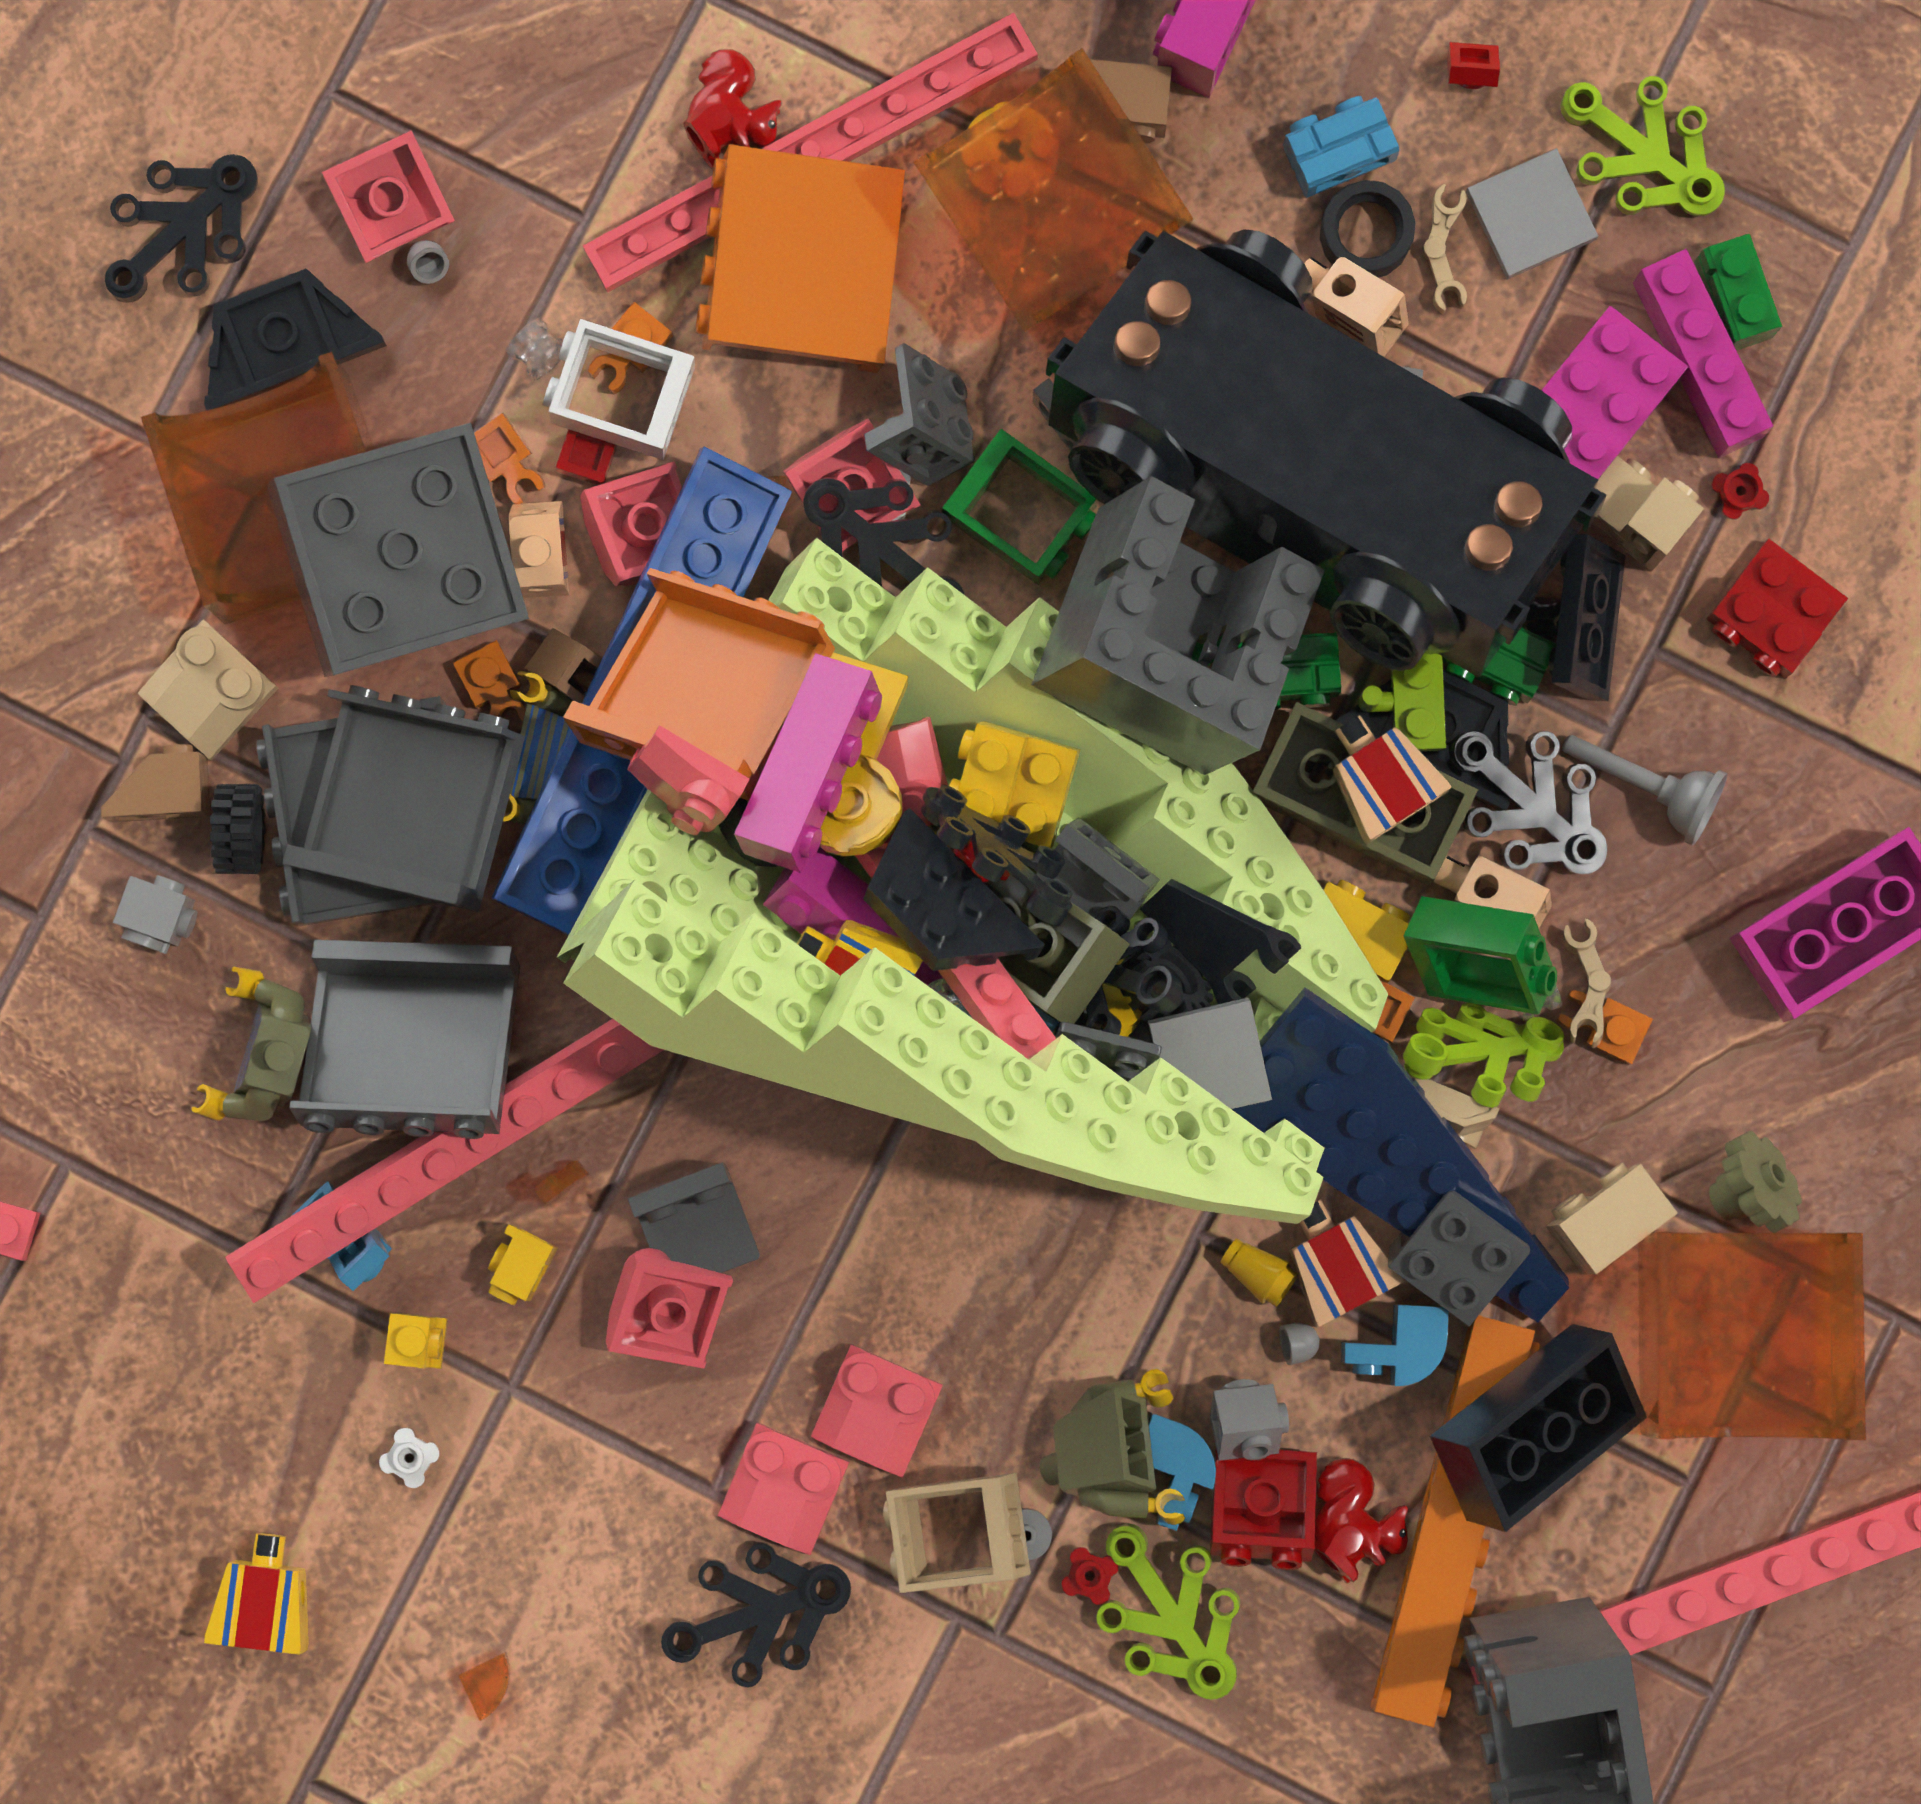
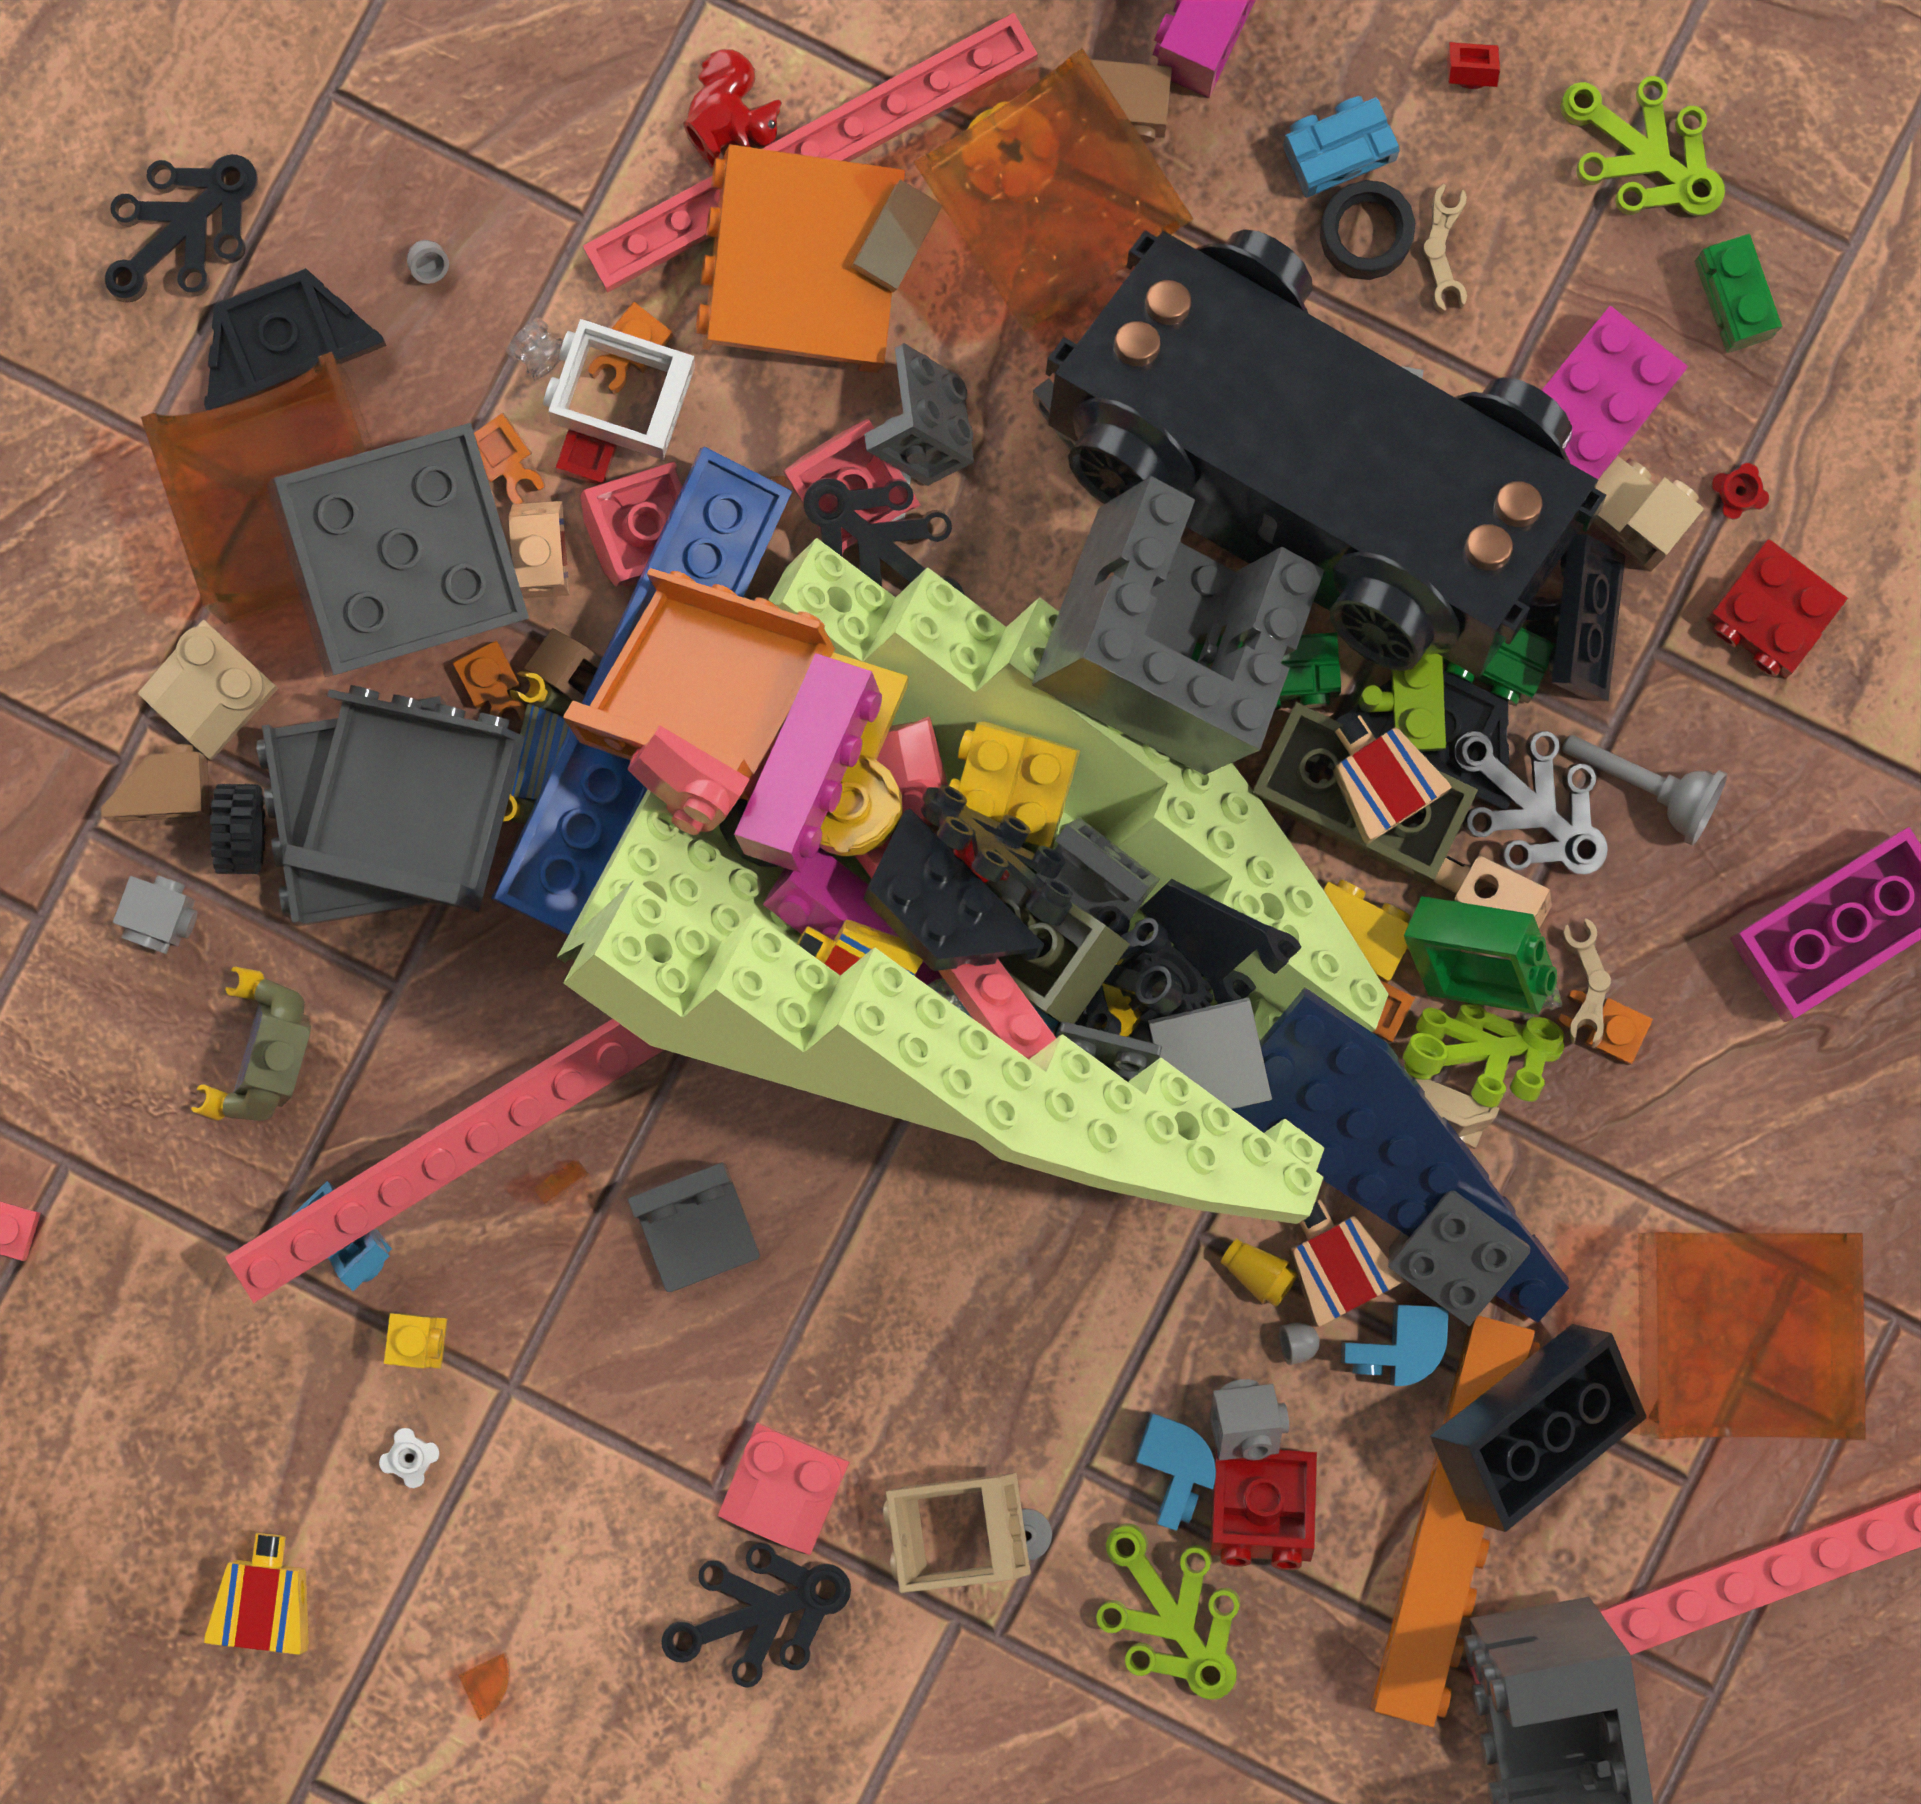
panel [289,940,520,1139] -> none
coral slope [322,130,455,263] -> none
yellow brick [488,1224,558,1306] -> none
coral slope [606,1248,733,1369] -> none
coral slope [811,1344,943,1478] -> none
green window [942,429,1097,585] -> none
olive torso [1039,1369,1185,1525] -> none
red plate [1061,1547,1118,1605] -> none
light nougat torso [1304,257,1409,357] -> none
red animal [1314,1458,1408,1583] -> none
light grey tile [1466,148,1598,280] -> none
tan brick [1546,1162,1678,1275] -> none
dark pink brick [1633,249,1773,458] -> none
olive plant [1709,1131,1802,1233] -> none
none -> dark tan tile [851,179,943,292]

